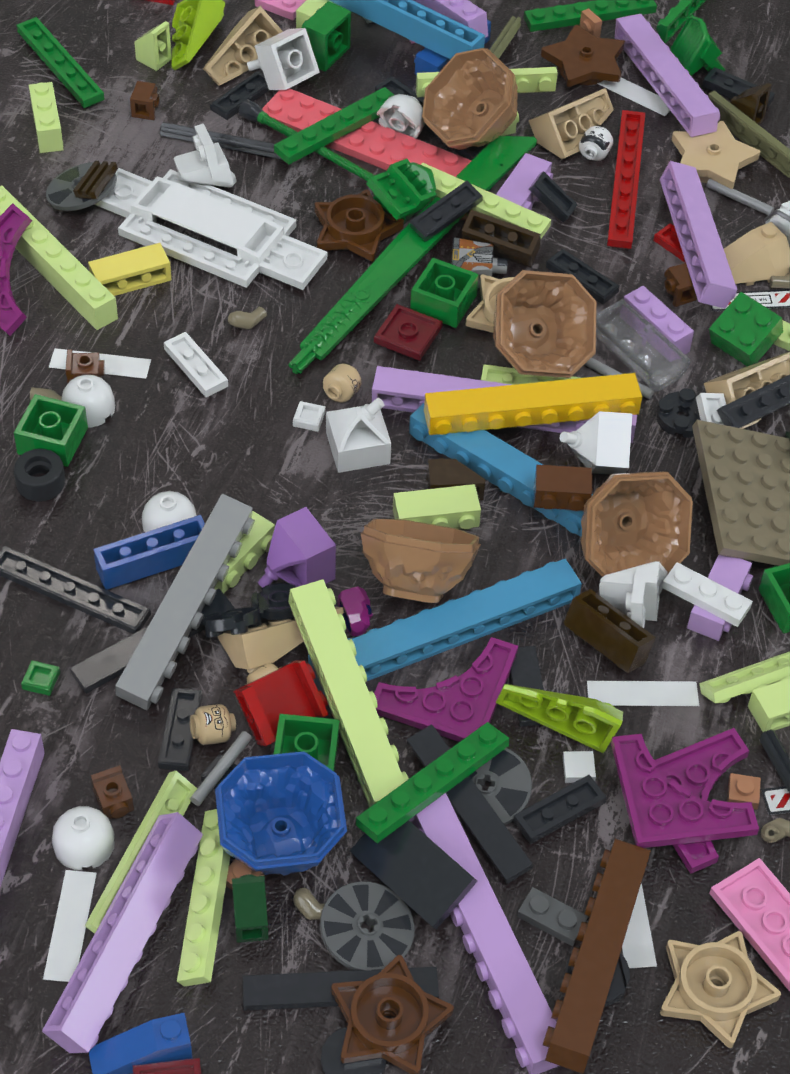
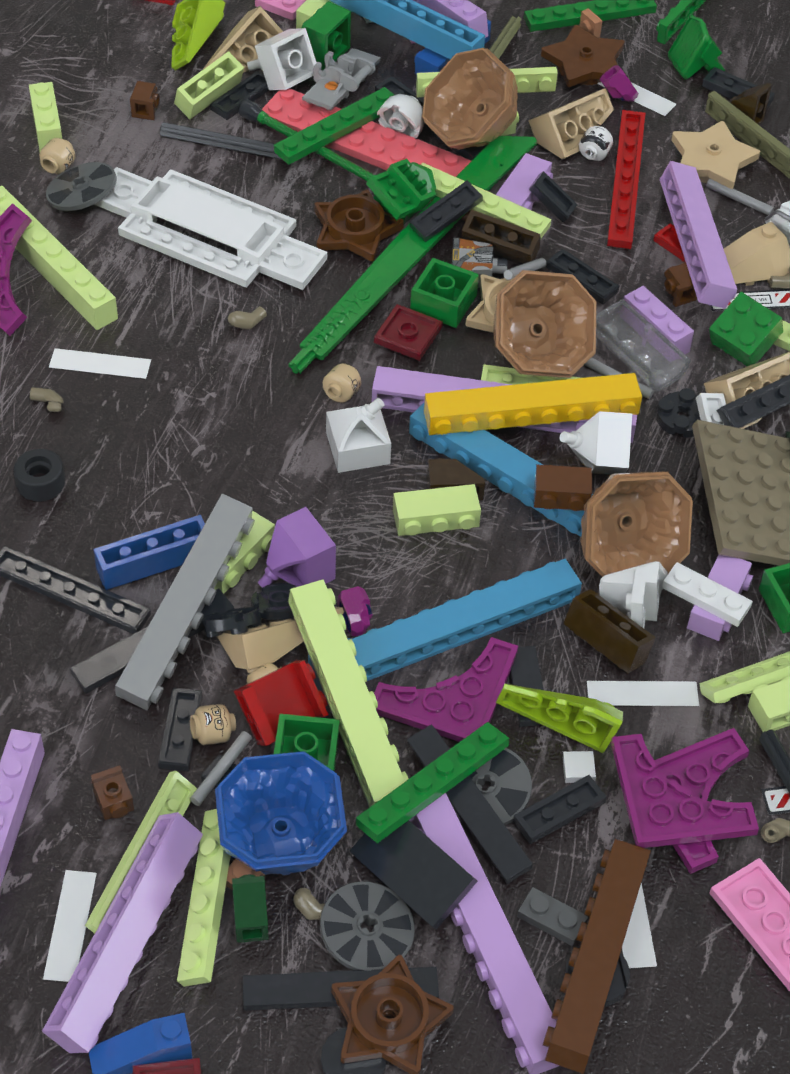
green brick [14,394,88,467] -> none
green plate [17,17,105,108] -> none
green tile [21,660,60,696] -> none
white cylinder [52,806,115,870] -> none
white cylinder [62,375,115,428] -> none
reddish brown brick [65,349,105,383] -> none
dark brown tile [73,161,118,199] -> none
light yellow brick [88,243,172,296] -> none
yellowish green slope [134,21,172,71] -> none
white cylinder [142,491,197,532] -> none
white plate [164,332,228,397] -> none
white piece [174,124,236,188] -> none
white tile [293,401,325,432] -> none
medium nougat rock [361,519,481,603] -> none
lavender brick [615,14,720,137] -> none
tan plate [660,931,781,1048] -> none
nougat plate [727,773,761,810] -> none
none -> tan head [39,138,76,174]
none -> yellowish green brick [174,51,244,119]
none -> light grey piece [302,48,381,111]
none -> light grey bar [504,258,546,280]
none -> magenta rock [600,65,639,102]

